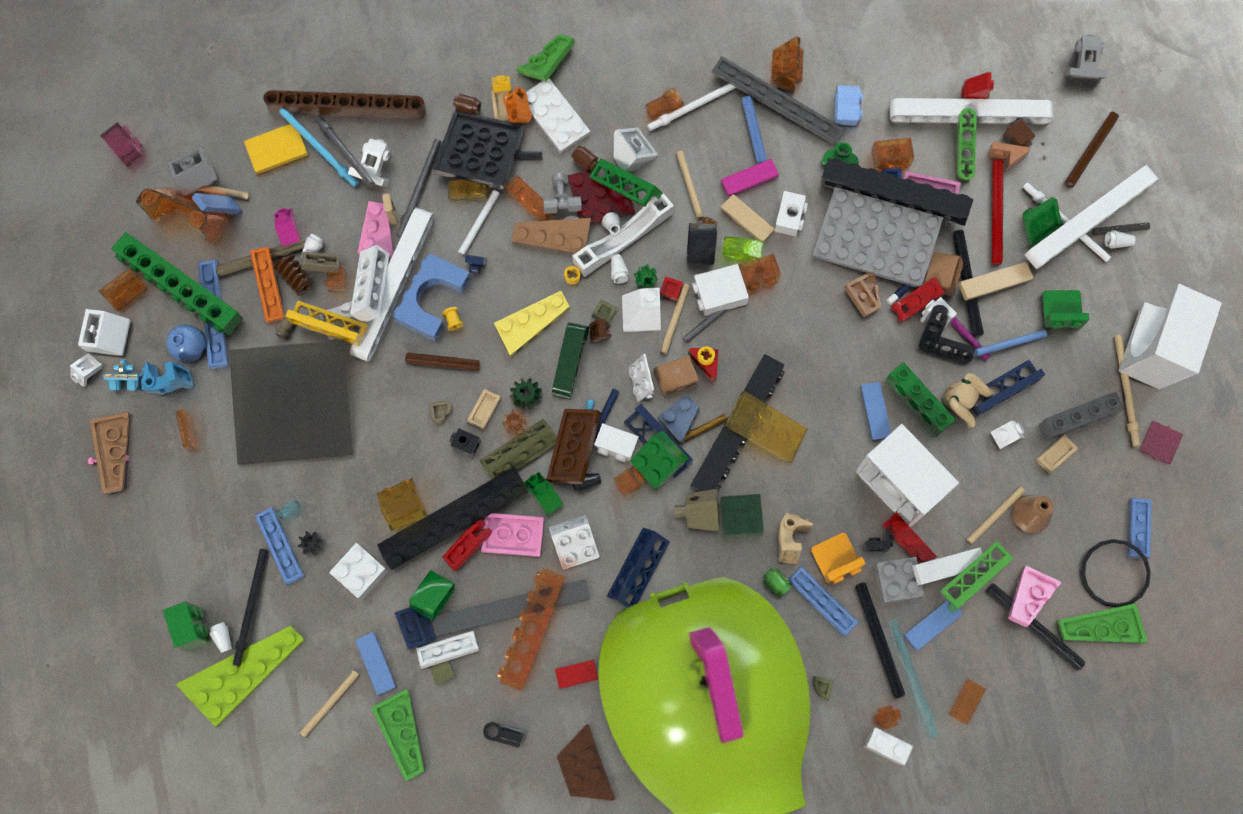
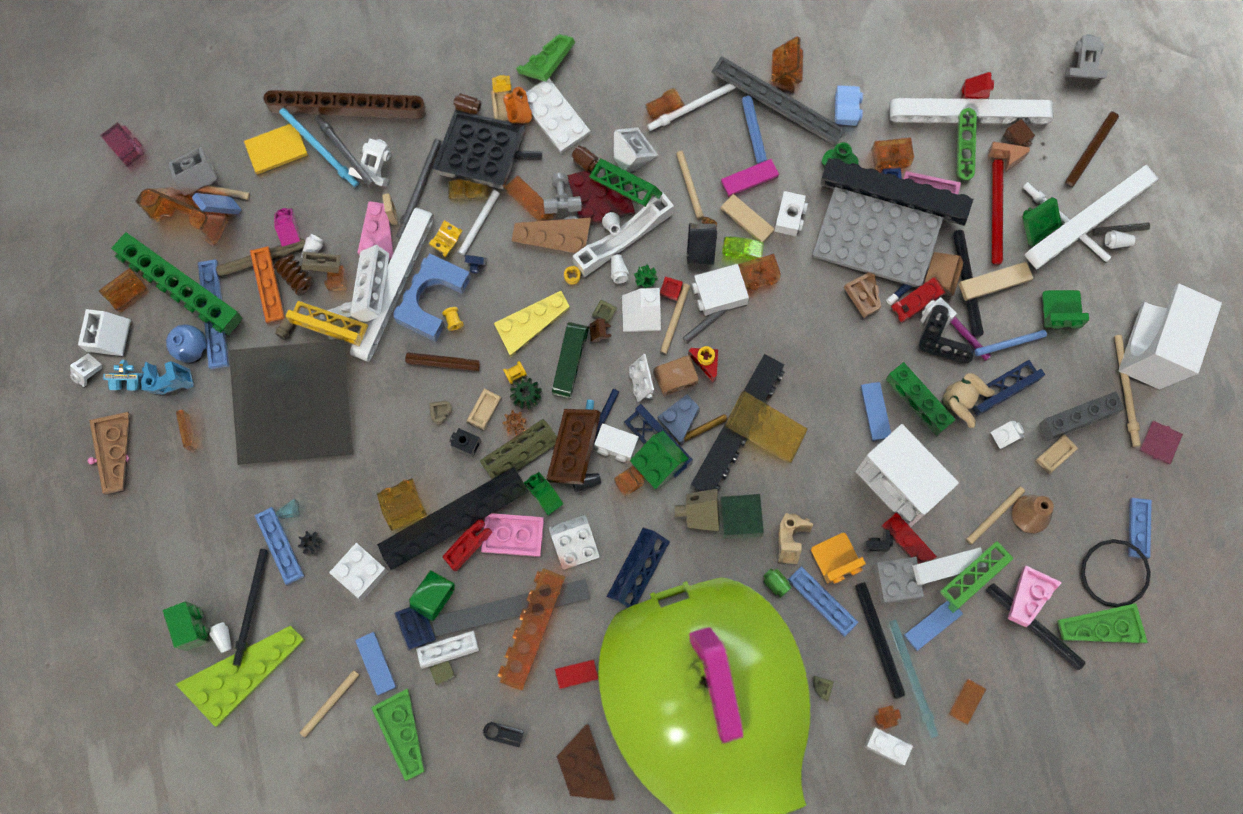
none -> yellow piece [429,220,463,257]
none -> yellow bush [503,361,527,384]

